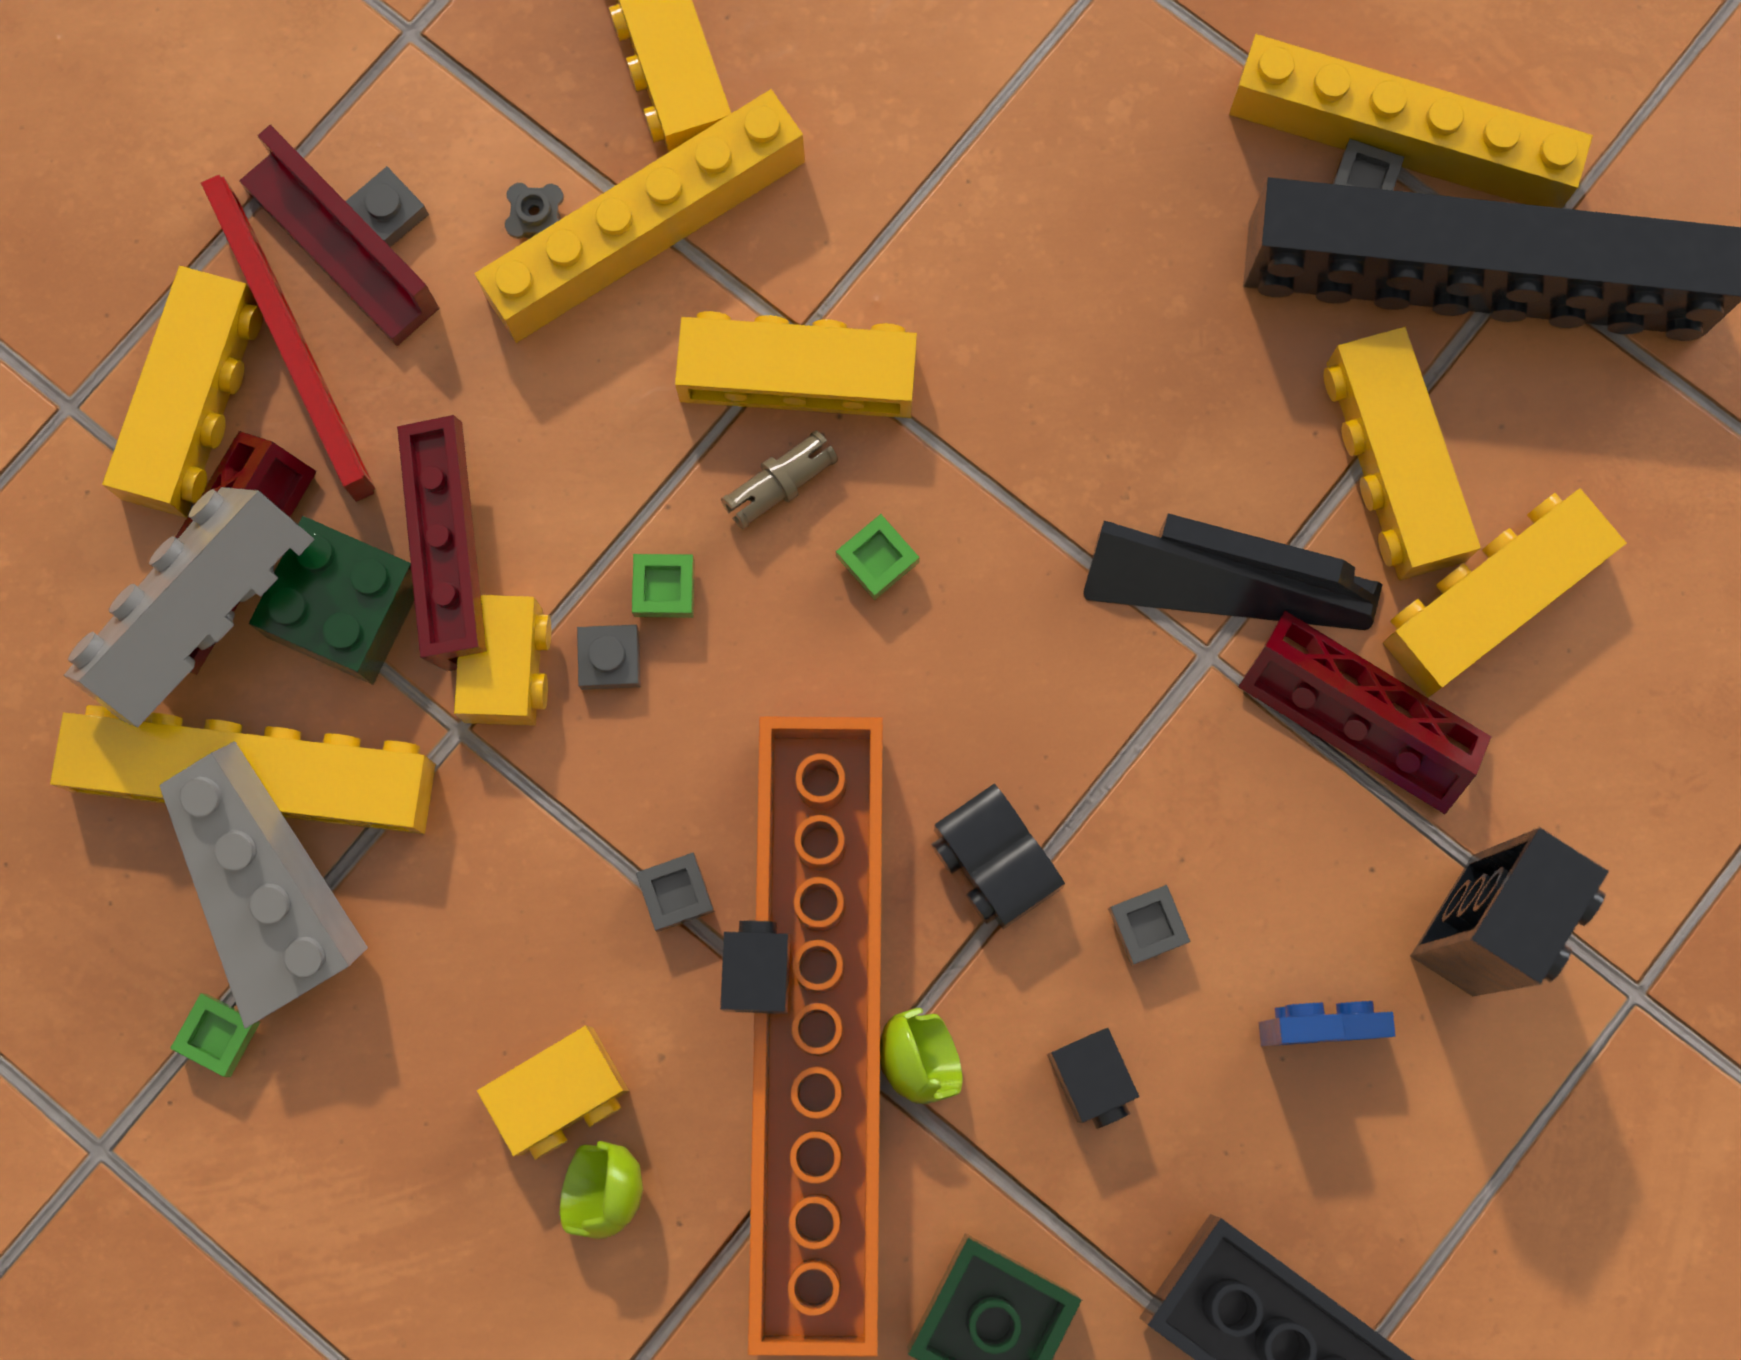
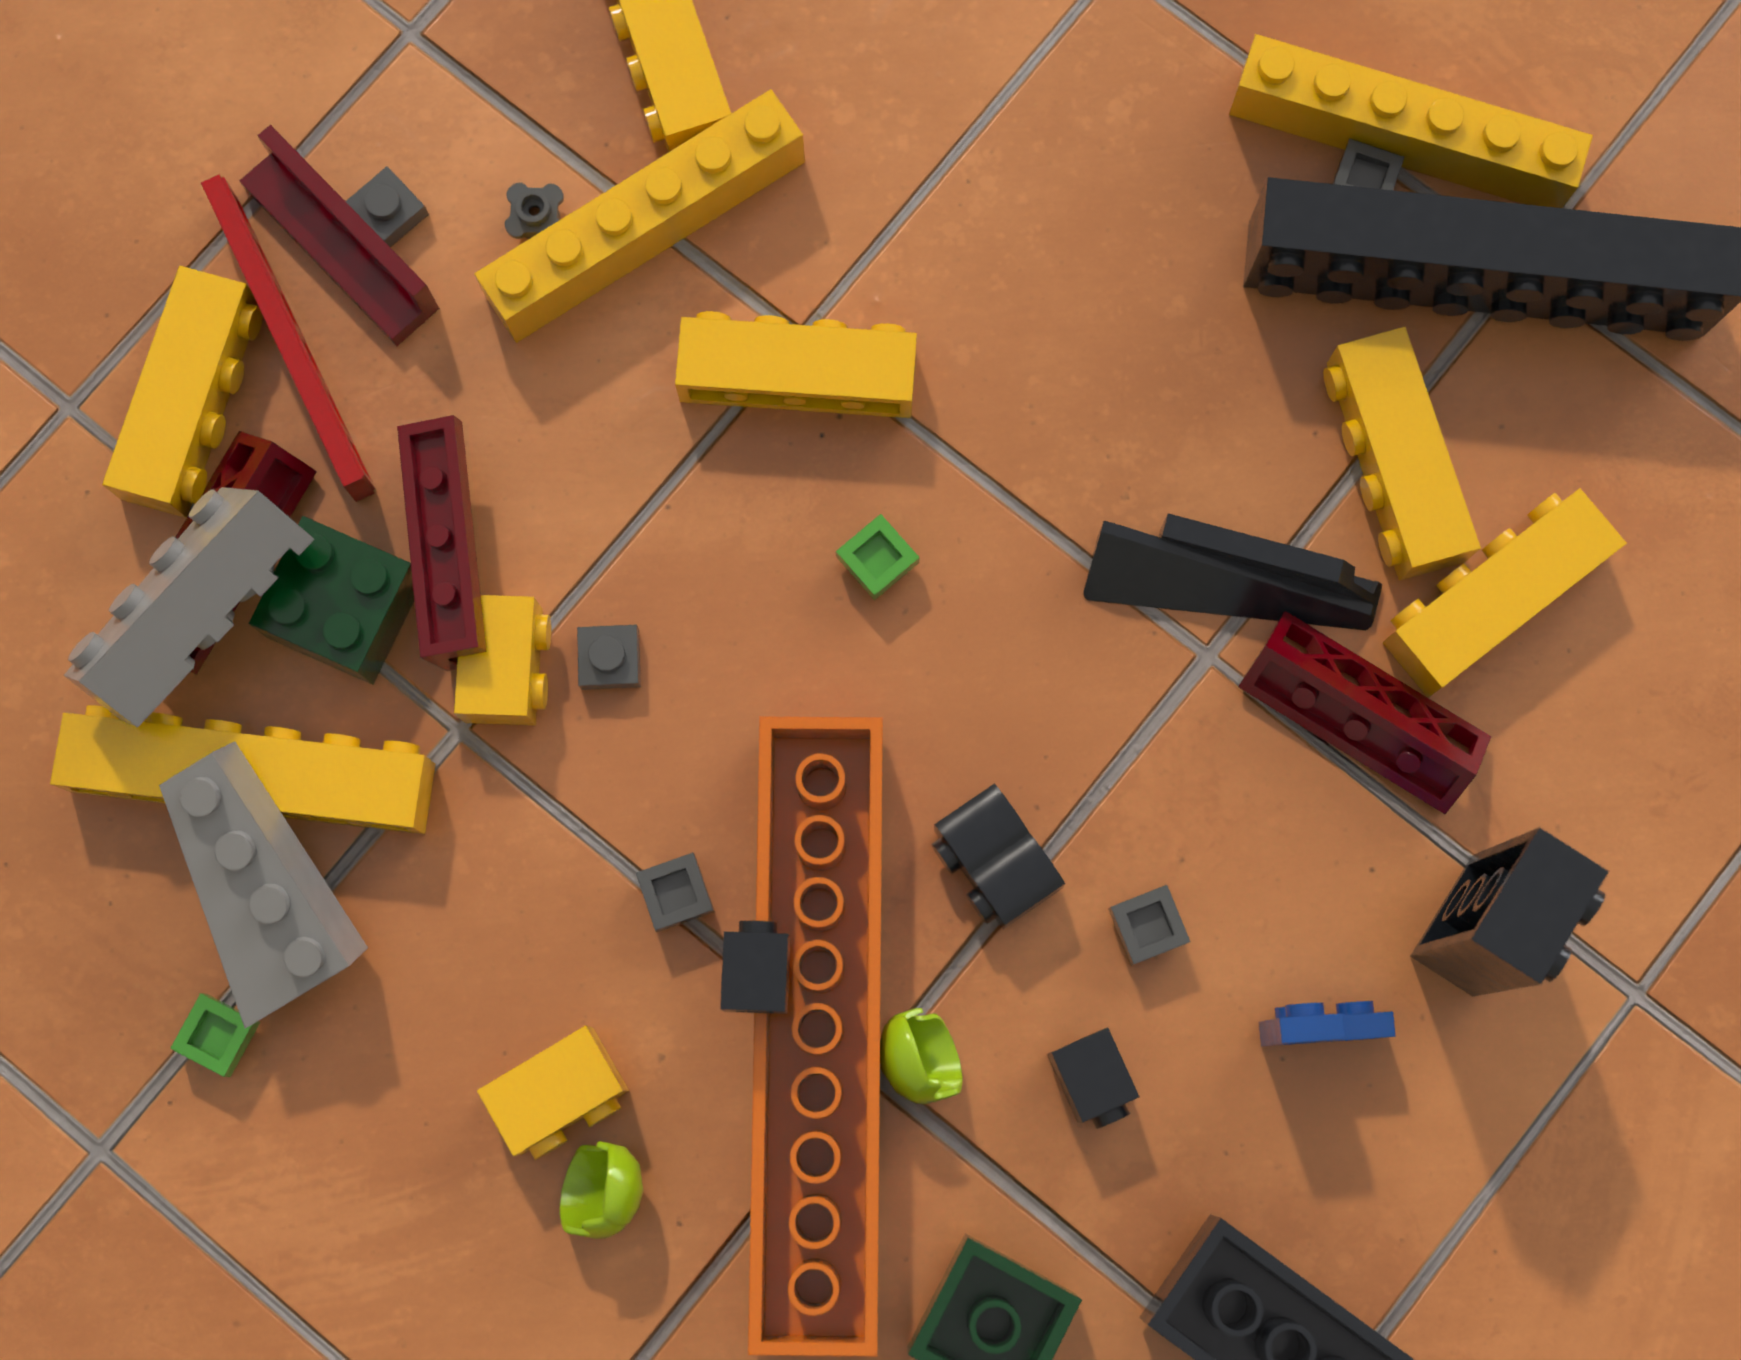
bright green plate [632,554,695,618] -> none
dark tan pin [721,430,838,529] -> none

